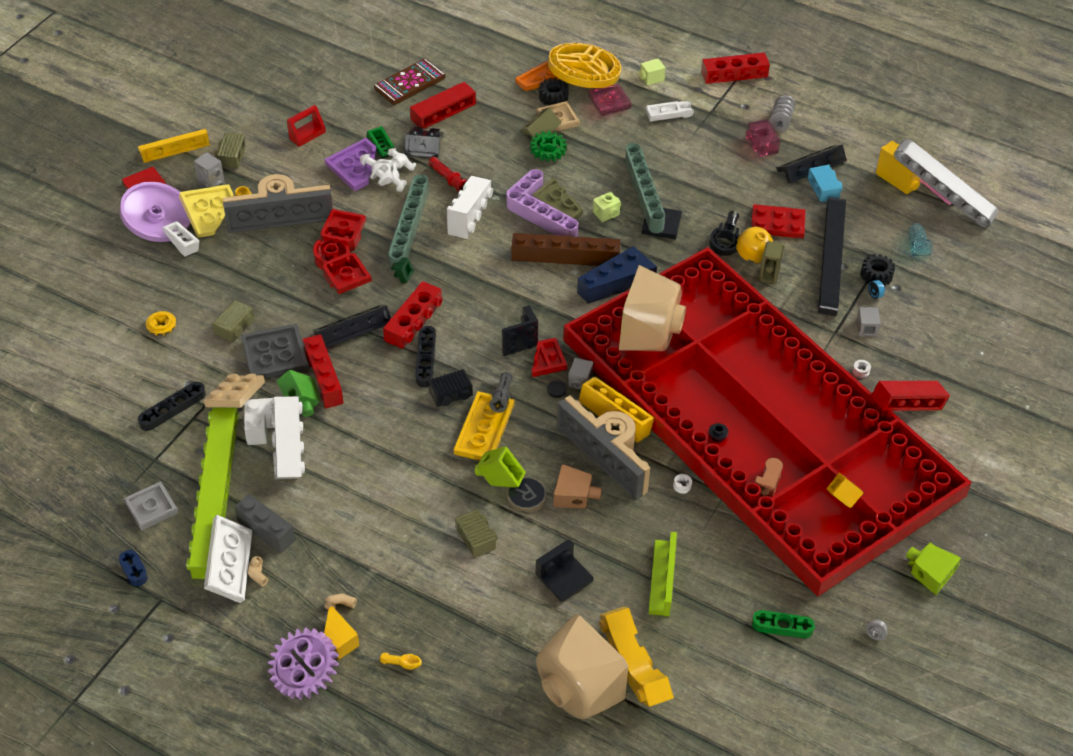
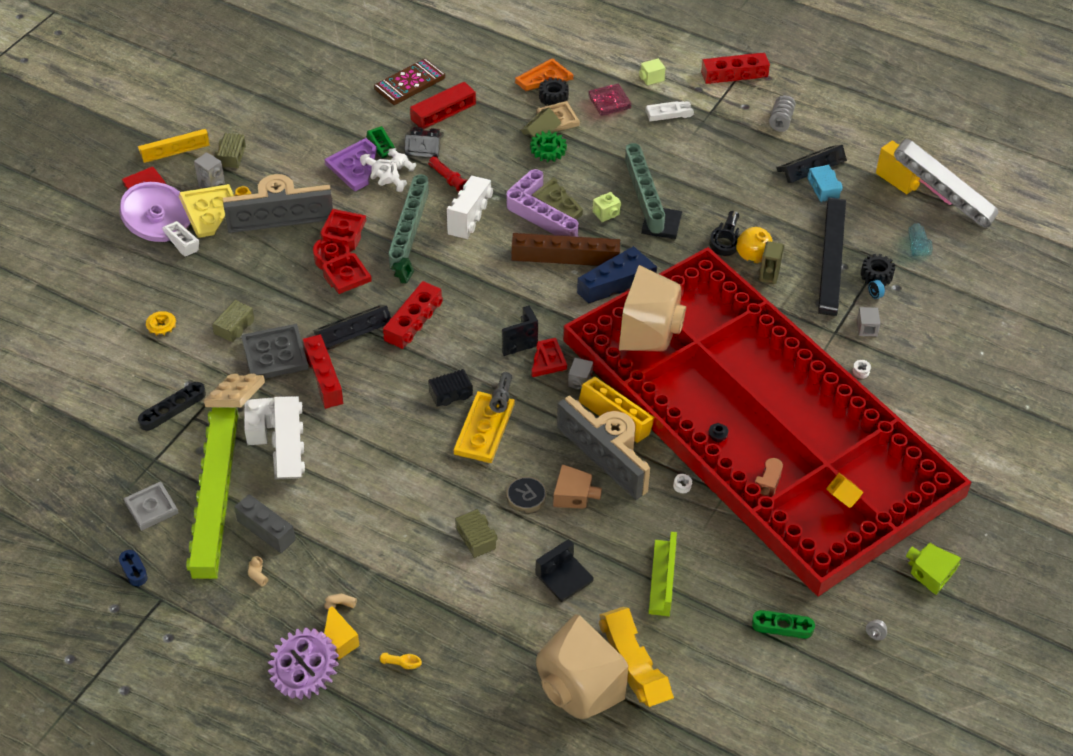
white tile [204,515,253,603] -> none
bright green torso [276,370,320,417] -> none
red tile [287,105,326,147] -> none
black beam [415,326,436,387] -> none
lime torso [475,446,526,487] -> none
black piece [547,381,567,398] -> none
yellow piece [548,43,621,88] -> none
clear pink brick [746,119,780,157] -> none
red plate [751,204,806,239] -> none
red brick [871,381,950,411] -> none

